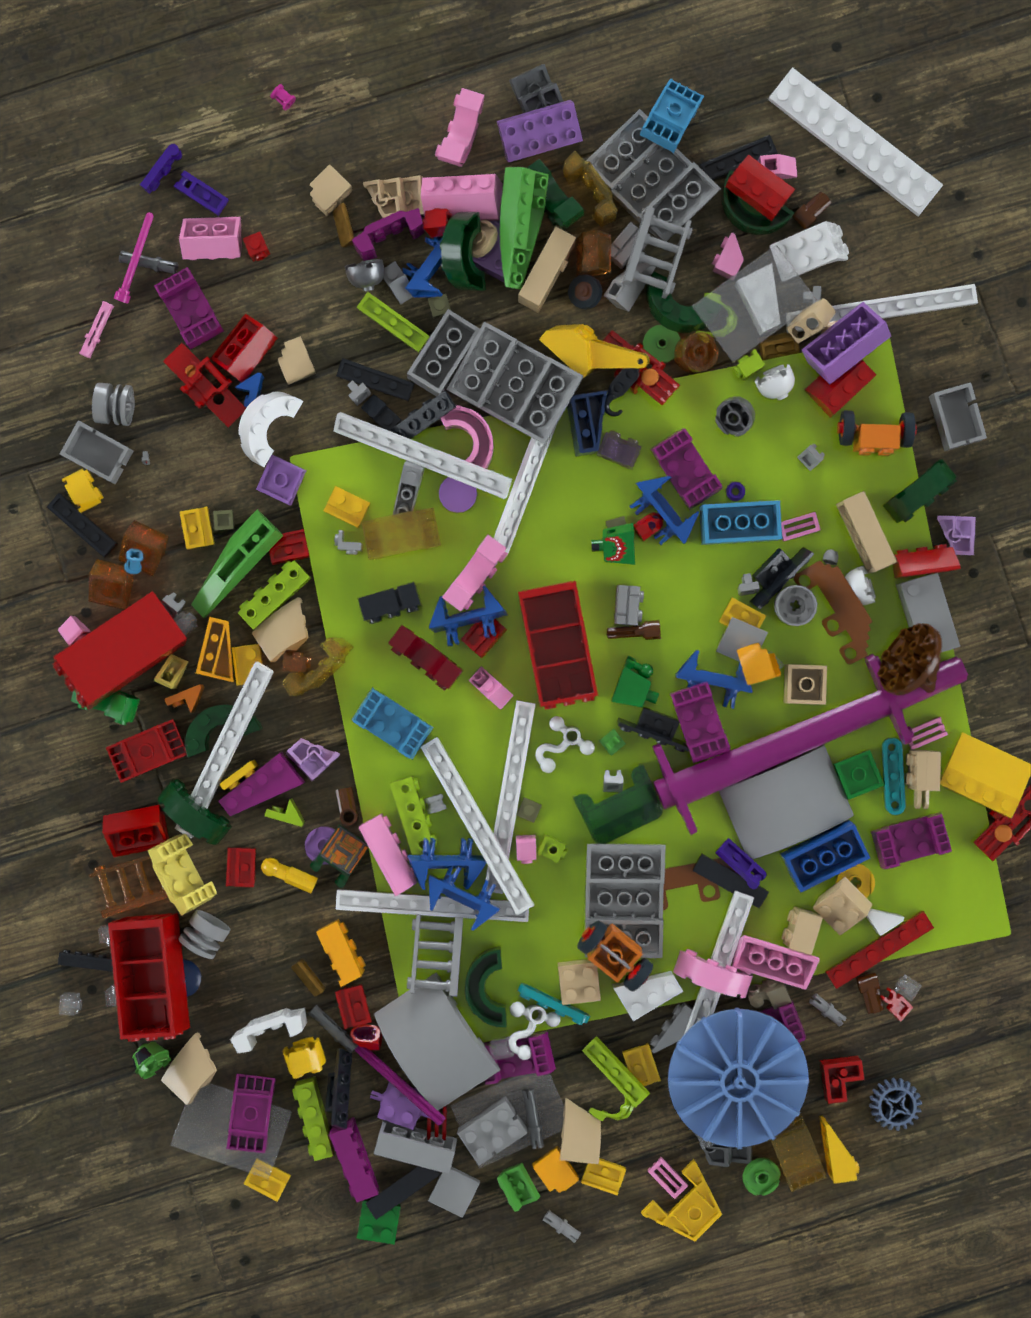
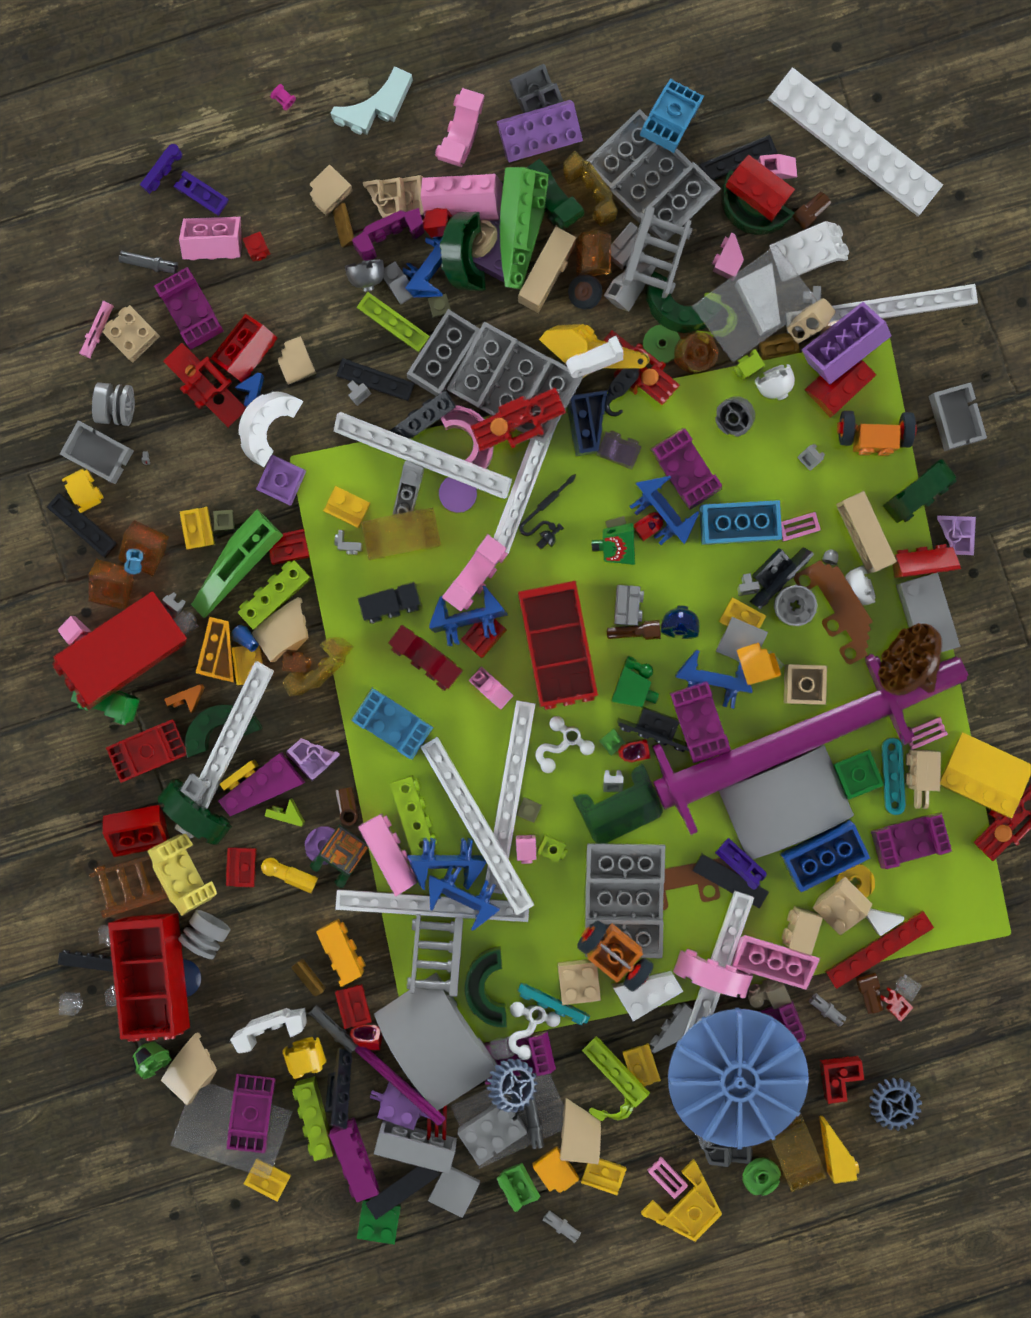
dark pink piece [114,212,154,304] -> none
light yellow slope [154,654,188,689] -> none
black slope [361,394,401,431] -> none
light grey wheel [424,794,447,814] -> none
dark purple plate [726,482,745,501] -> none
none -> tan brick [102,305,160,363]
none -> light grey tile [180,774,208,802]
none -> blue cone [231,625,259,652]
none -> light aqua arch [331,66,413,135]
none -> red piece [470,387,566,451]
none -> sand blue gear [487,1059,538,1113]
none -> black piece [519,474,576,550]
none -> white leg [566,336,623,378]
none -> rock [618,739,651,762]
none -> clear blue cylinder [661,605,700,639]

